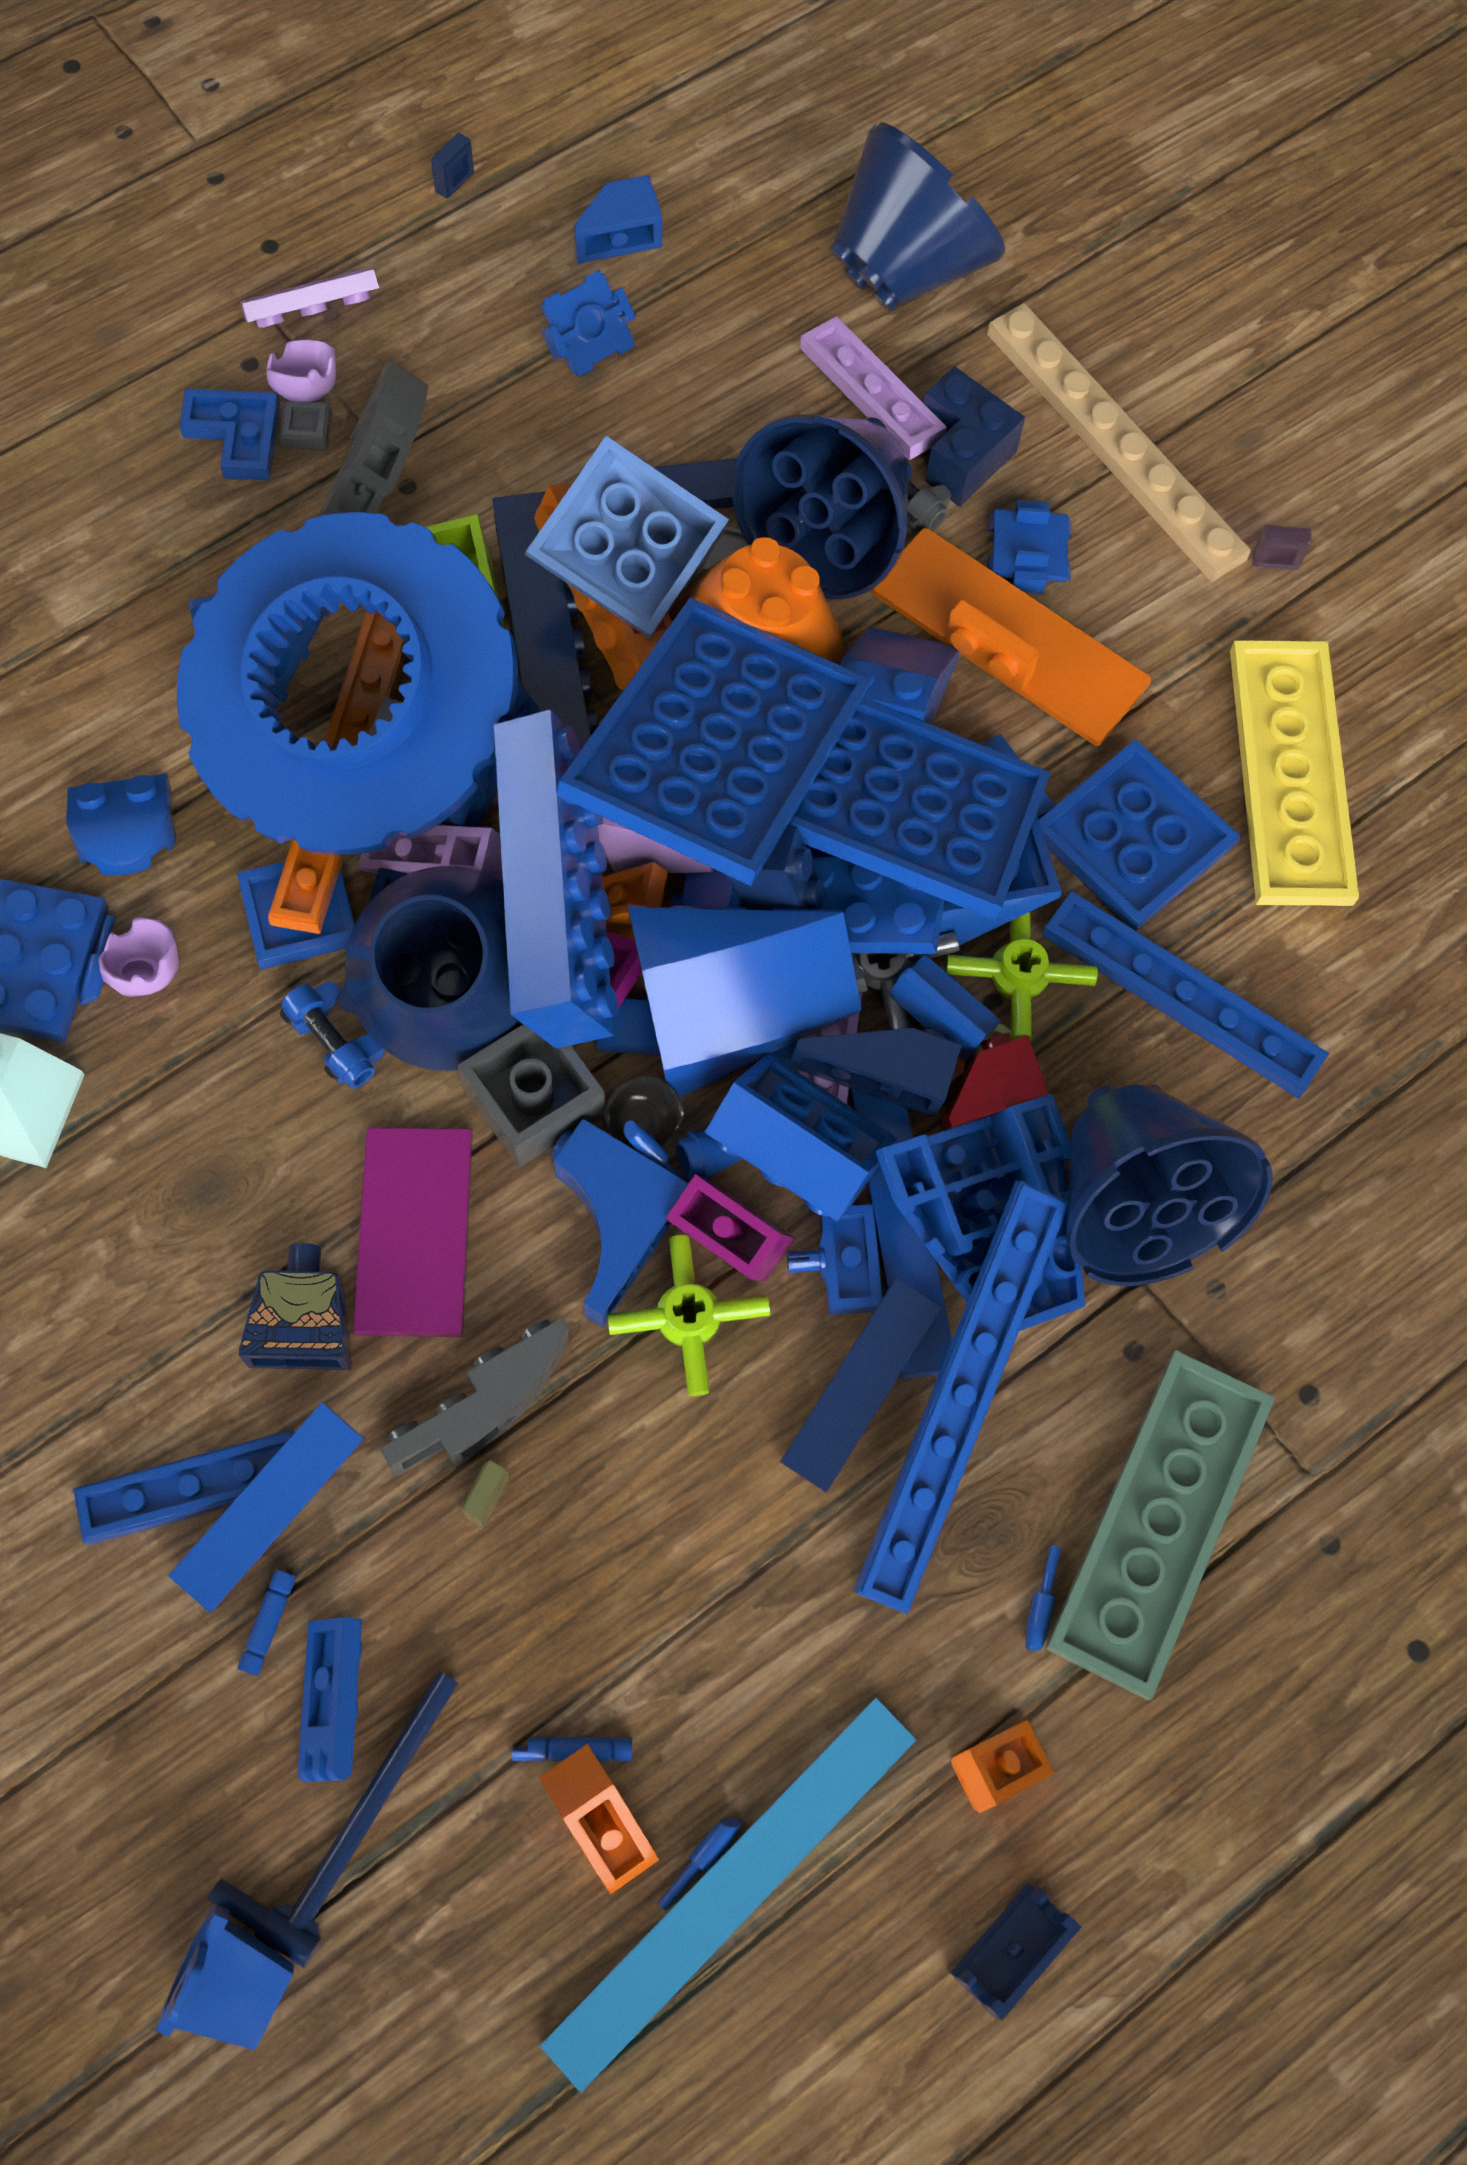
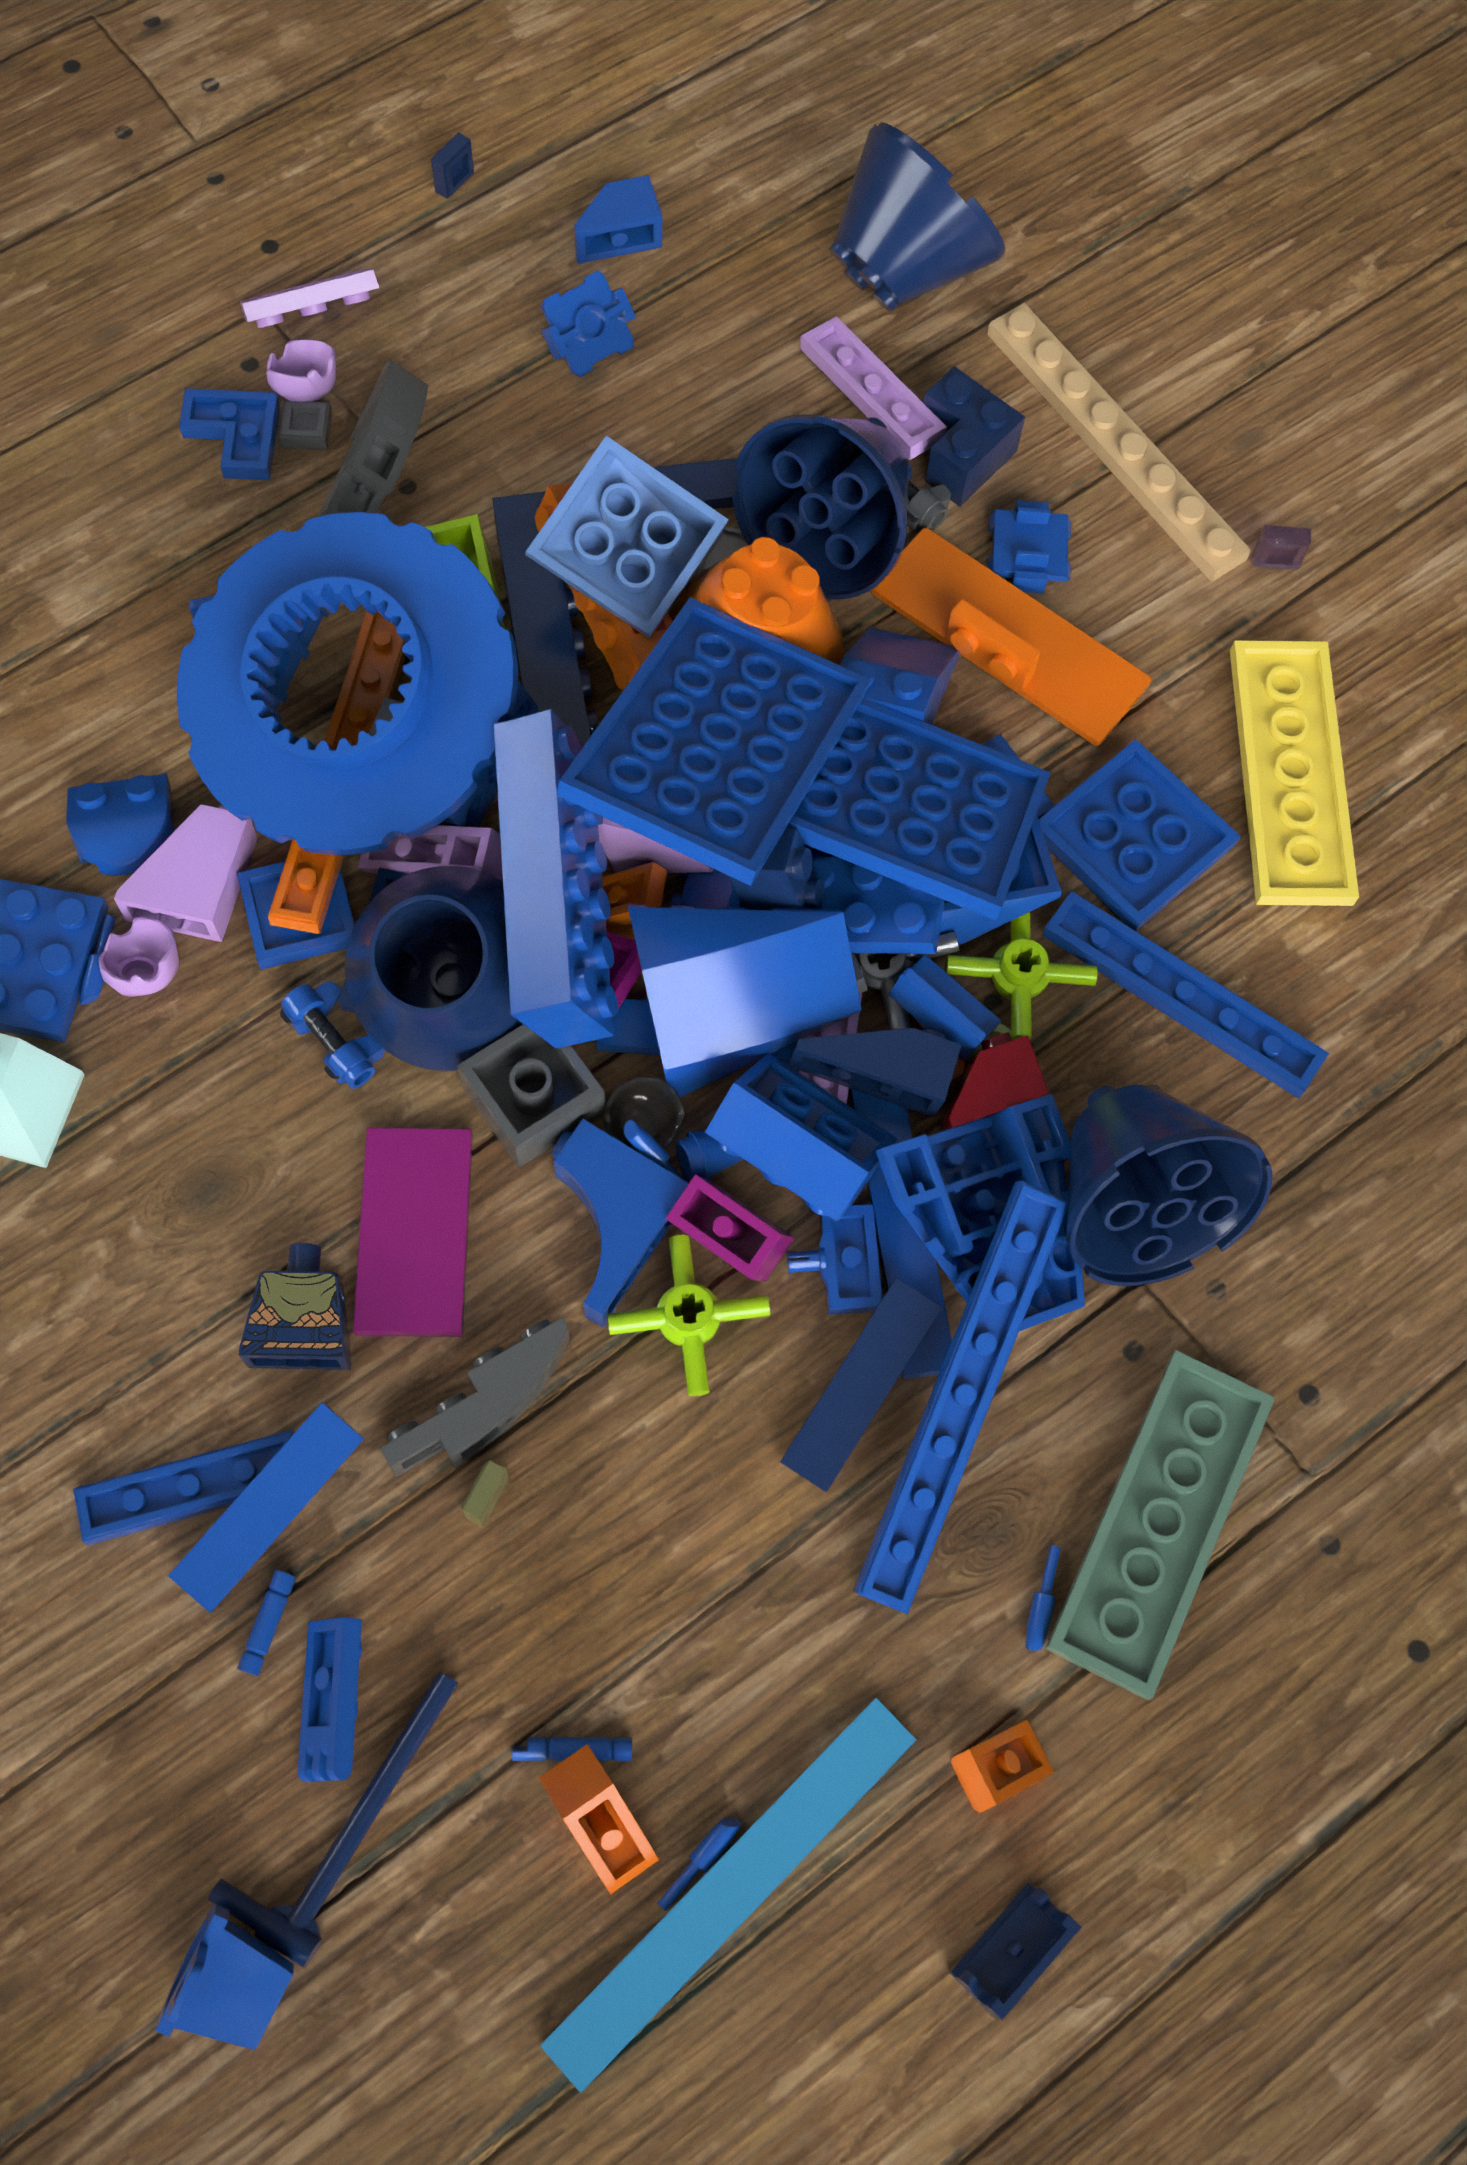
none -> lavender slope [114,804,258,942]

